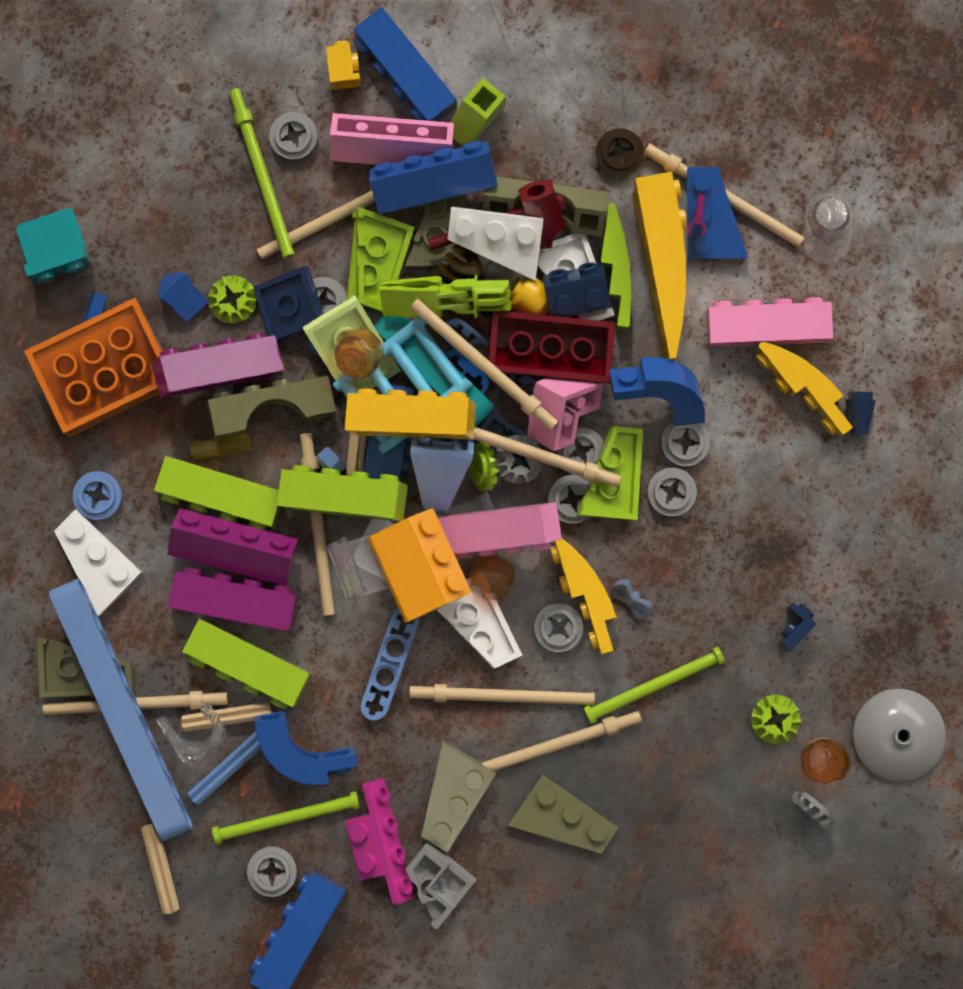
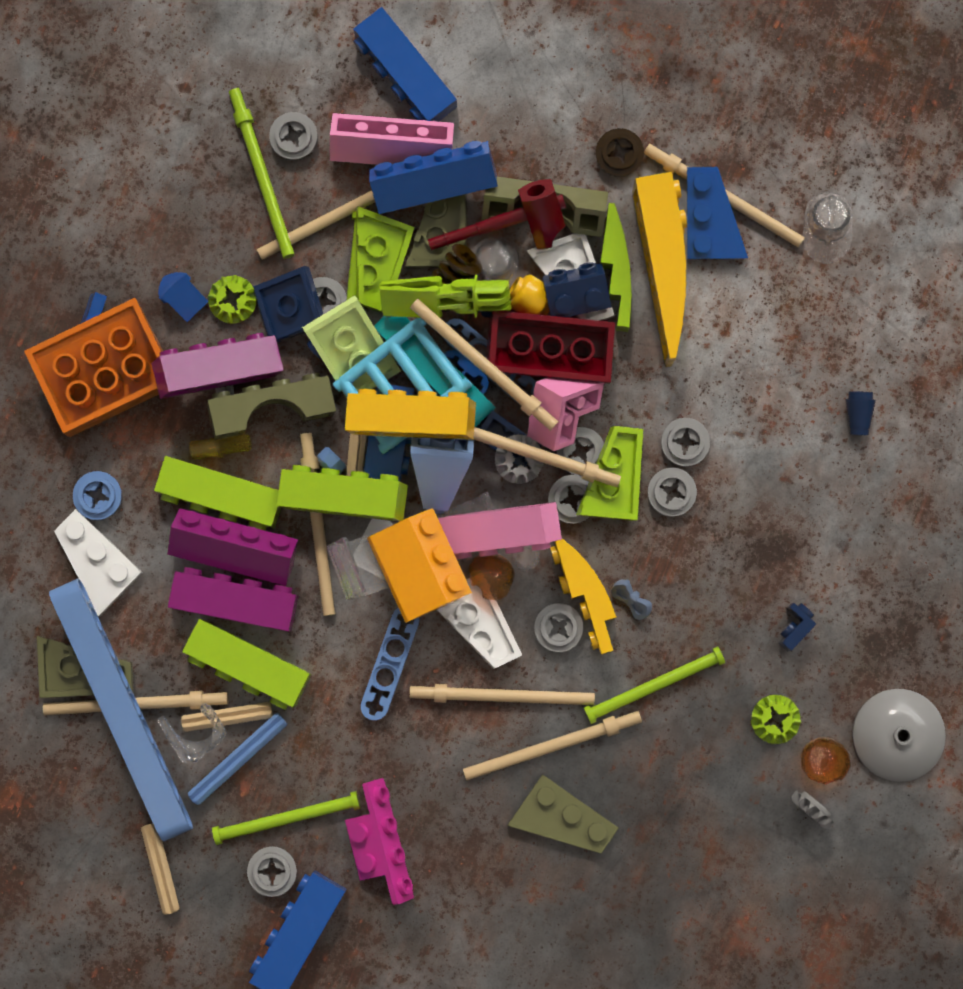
teal bracket [16,208,92,284] -> none
blue arch [254,711,358,785] -> none
yellow brick [326,41,362,90] -> none
clear orange hair [334,328,384,380] -> none
light grey slope [406,841,477,930] -> none
olive wing [421,740,496,853] -> none
white wing [448,207,543,280] -> none
lime slope [450,77,506,147] -> none
lime gear [468,443,499,491] -> none
blue arch [610,357,705,426] -> none
magenta hand [688,194,706,238] -> none
bright pink brick [706,297,833,348] -> none
yellow slope [755,342,853,438] -> none

